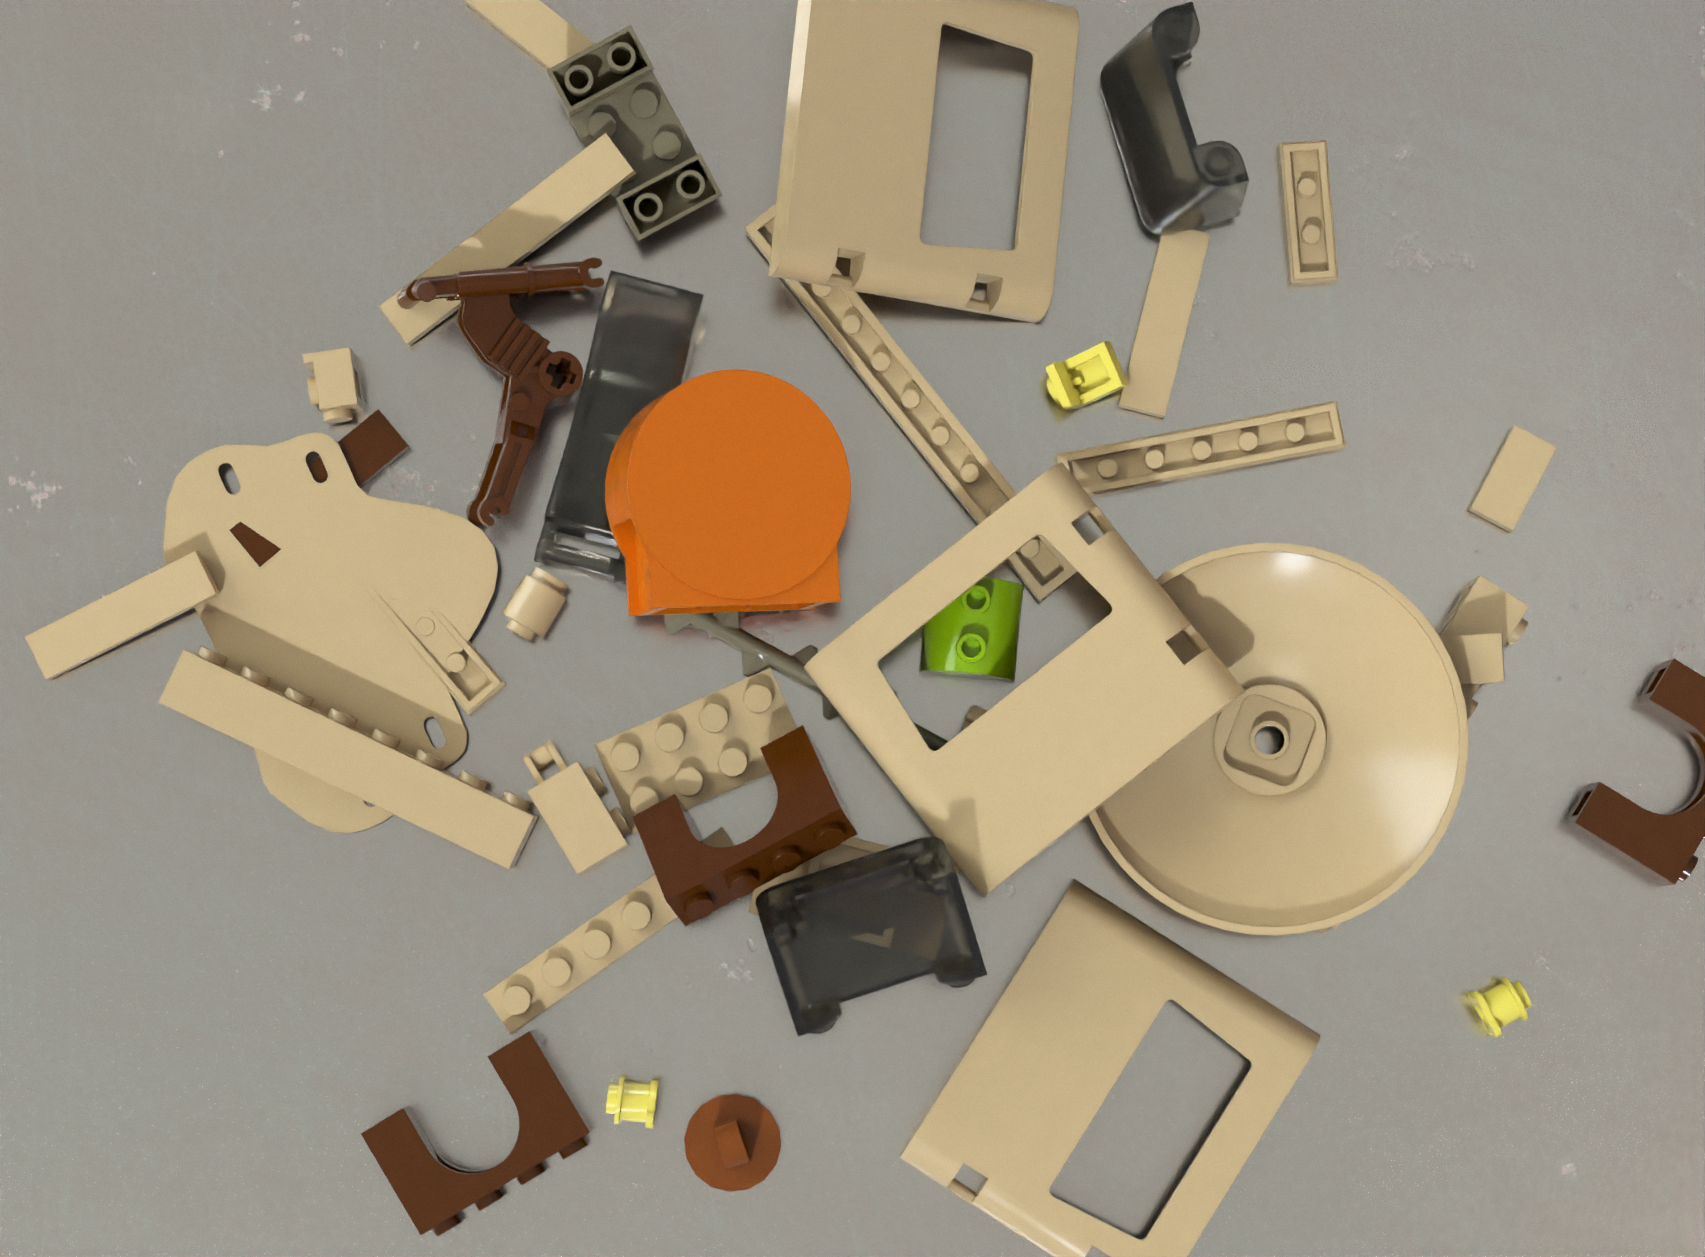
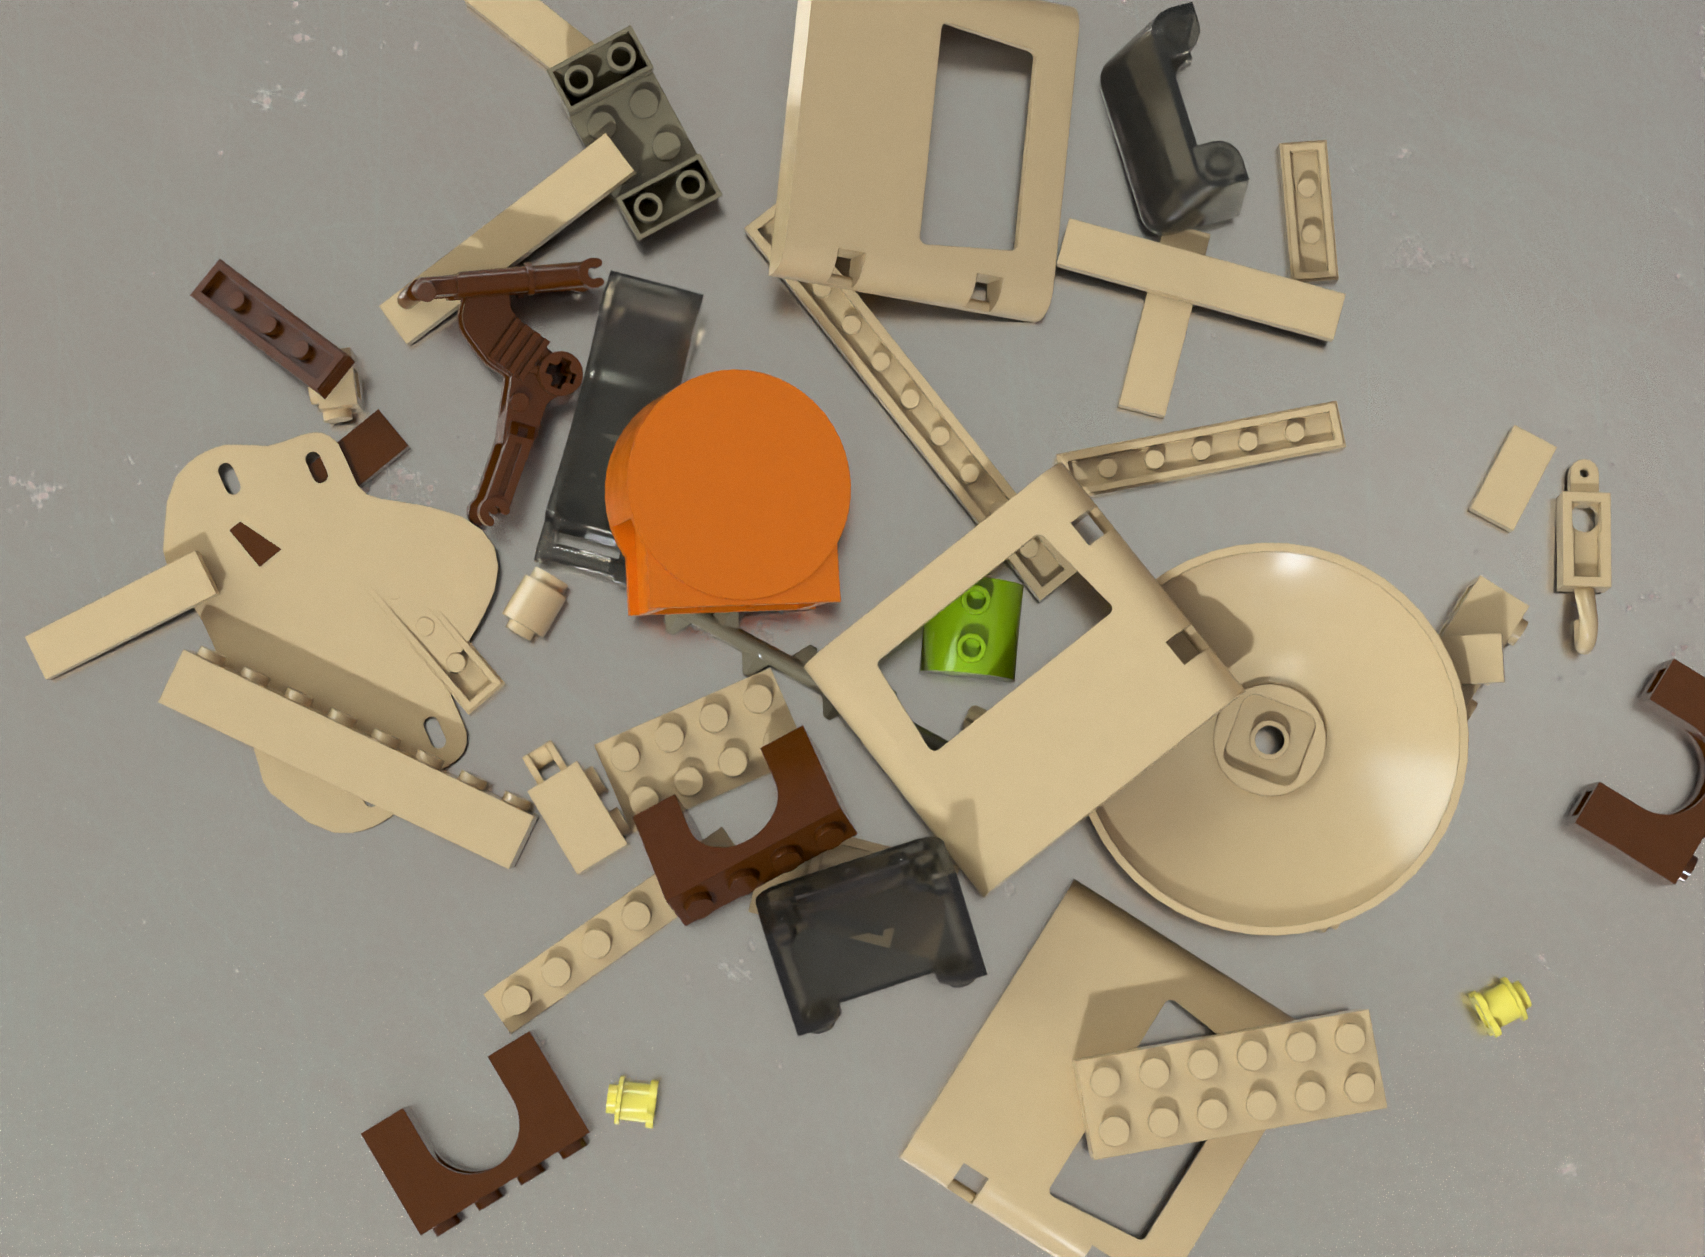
dark orange tile [684,1093,781,1192] -> none
light yellow bracket [1046,341,1129,410] -> none
none -> reddish brown tile [190,259,355,399]
none -> tan tile [1056,218,1346,342]
none -> tan brick [1072,1008,1387,1160]
none -> tan piece [1556,459,1612,655]

